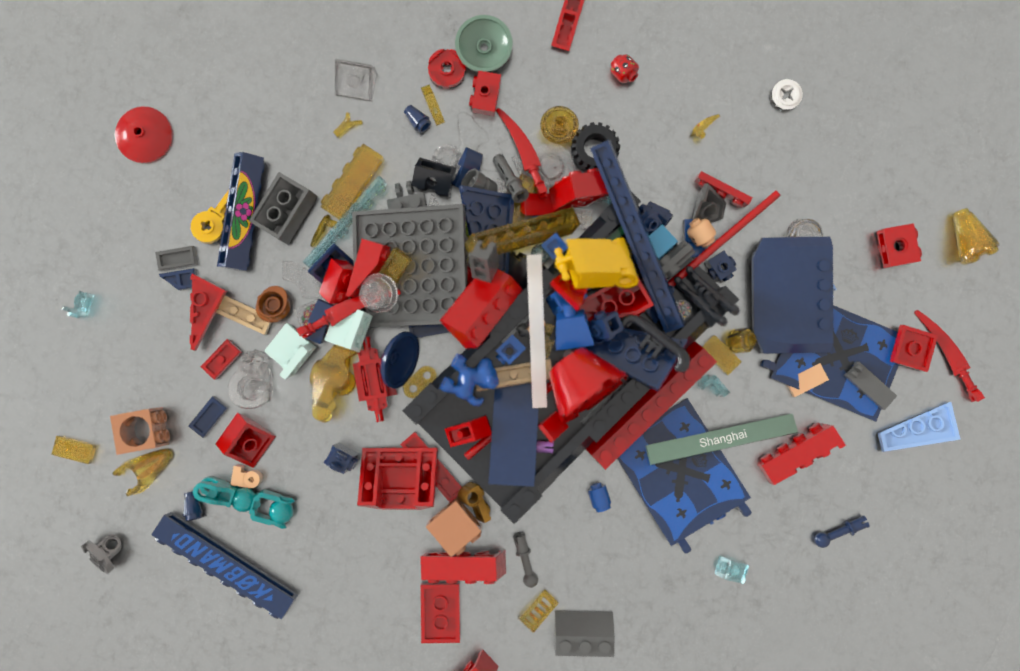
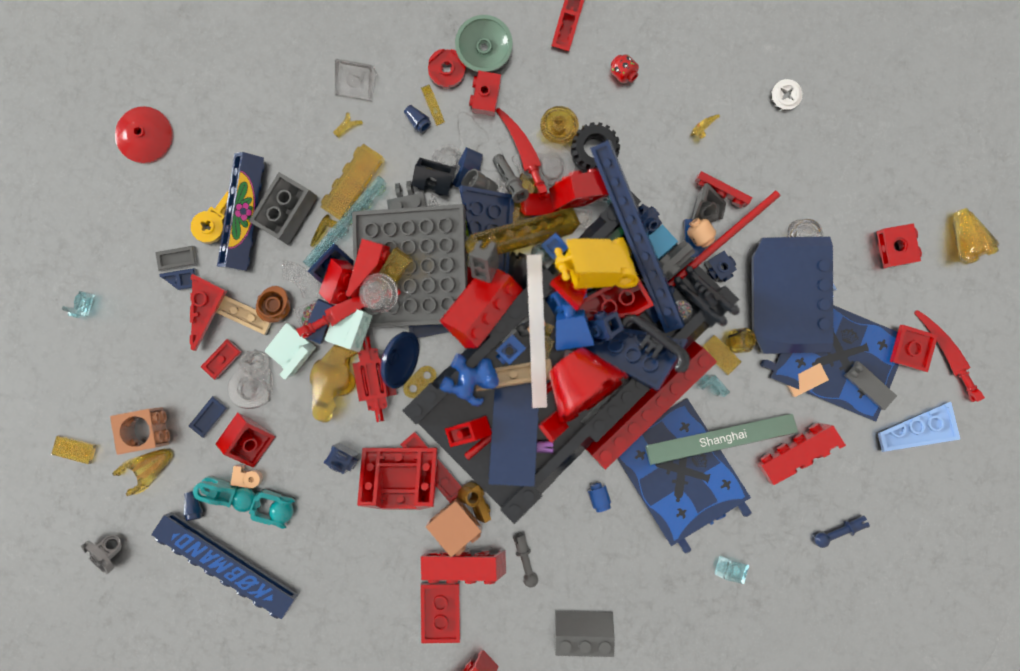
clear yellow slope [518,590,559,633] -> none
dark blue cone [646,201,673,226] -> none

